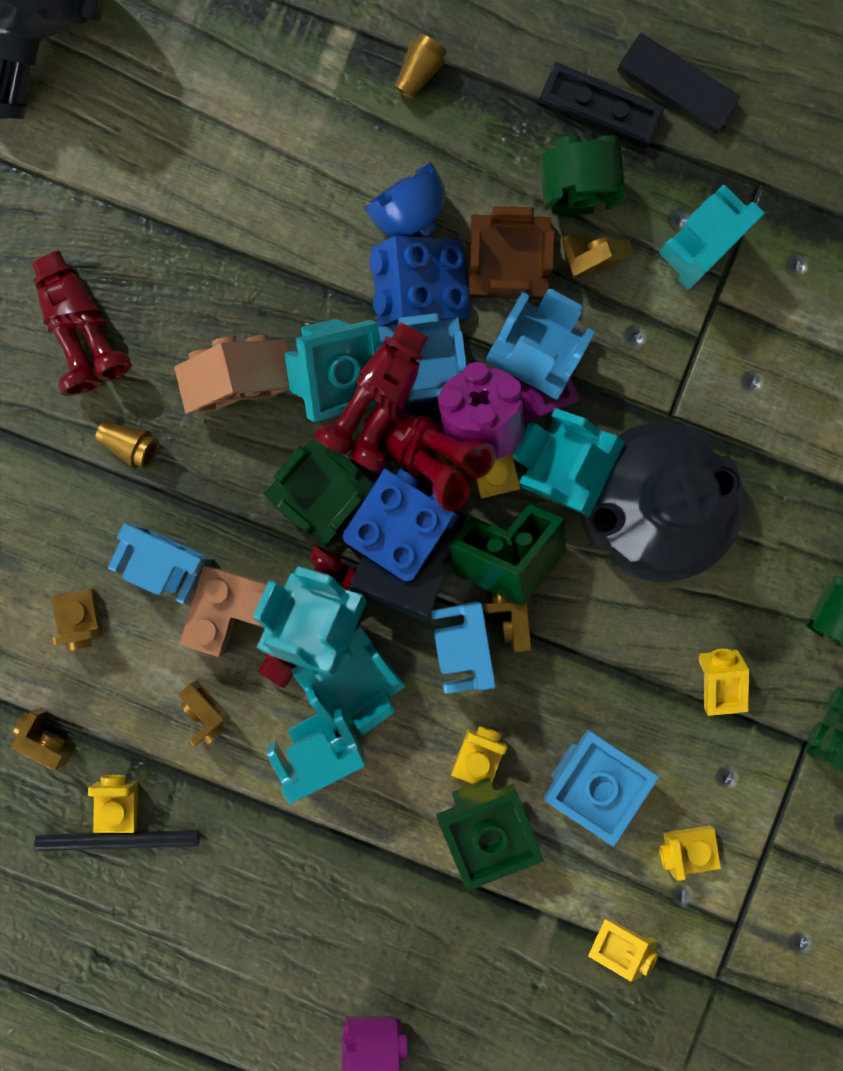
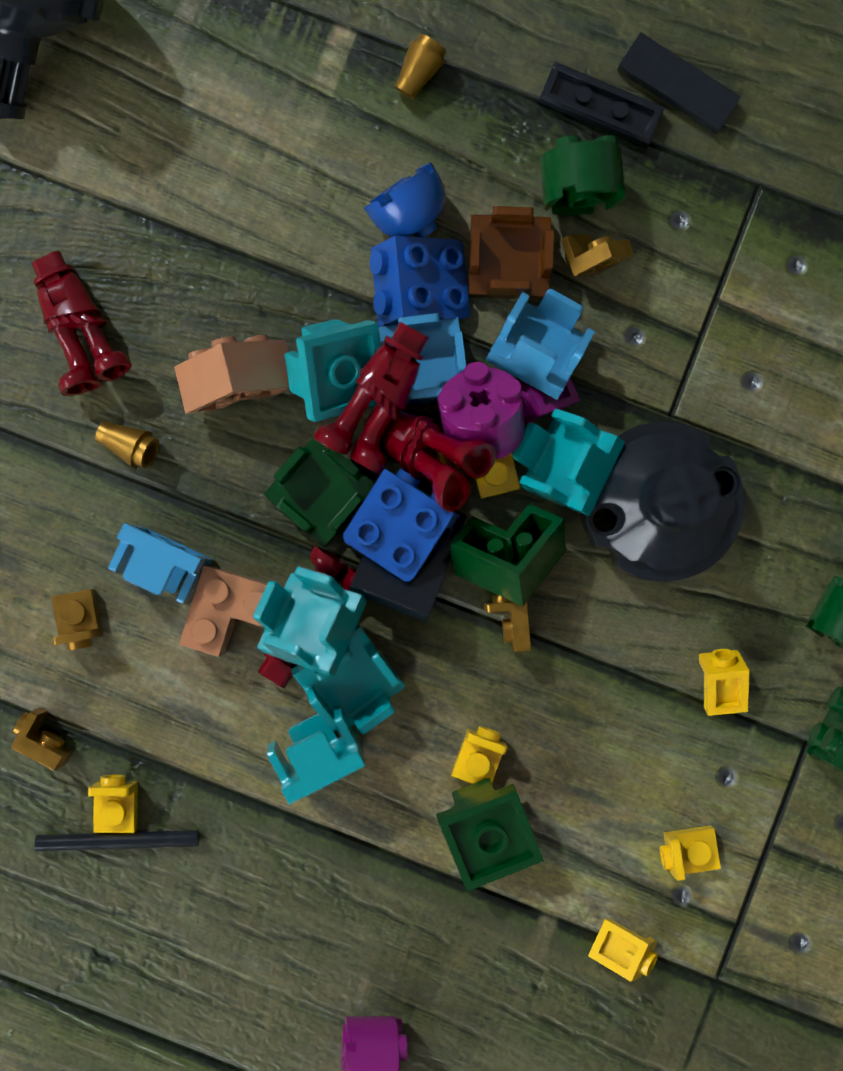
pearl gold bracket [178,680,229,747] -> none
dark azure panel [431,602,495,694] -> none
dark azure panel [543,729,659,847] -> none
teal panel [659,185,764,291] -> none

